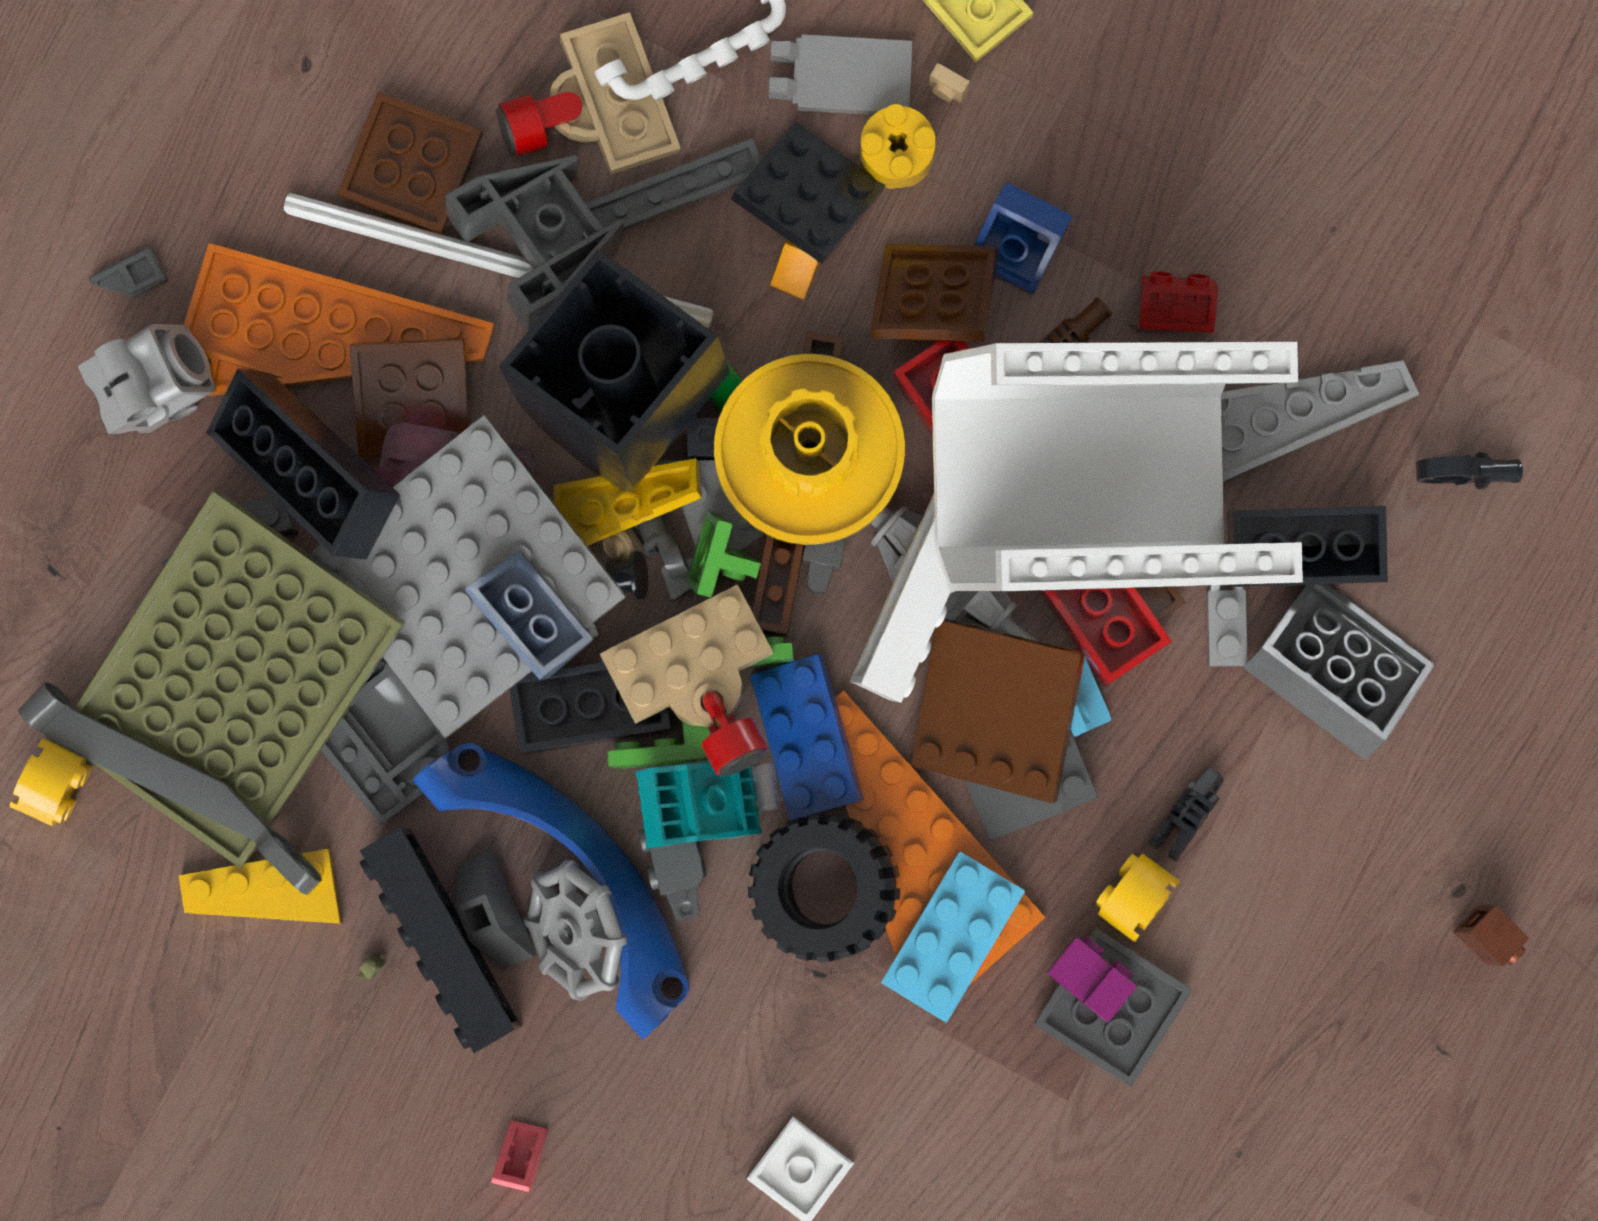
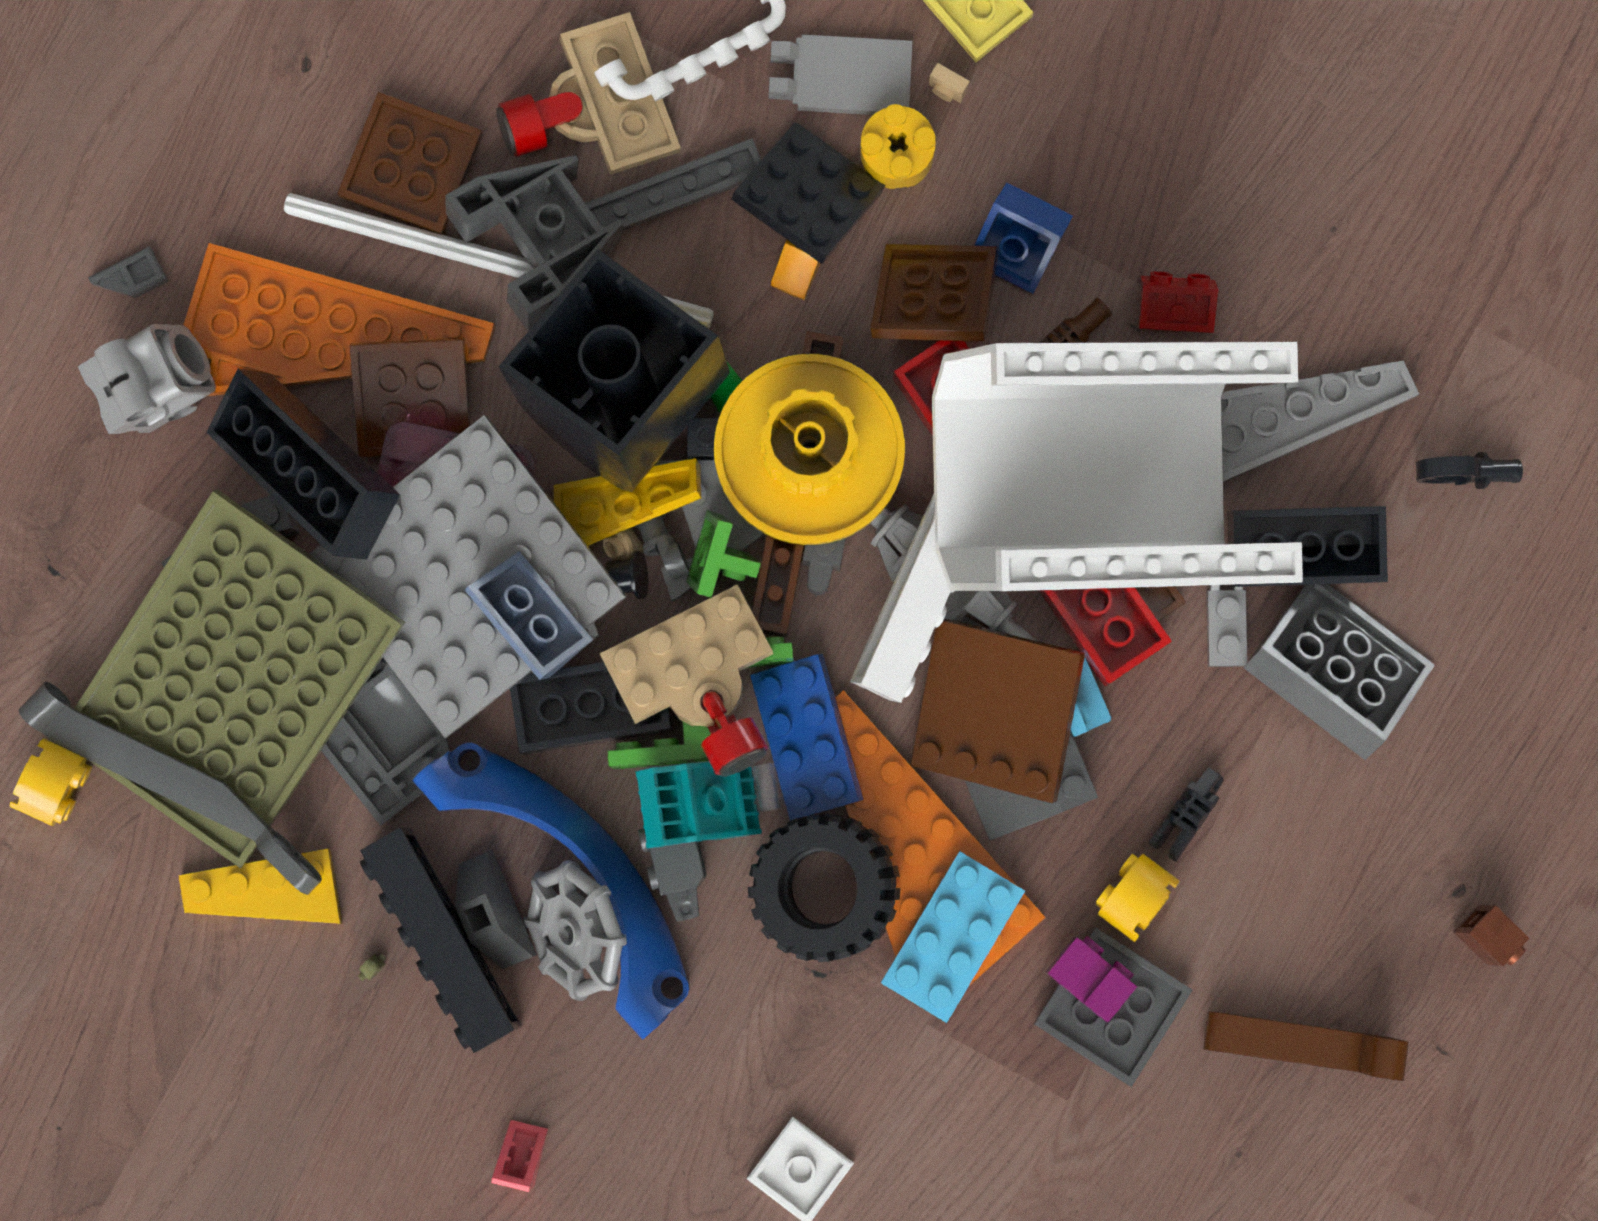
none -> reddish brown beam [1203,1011,1409,1081]

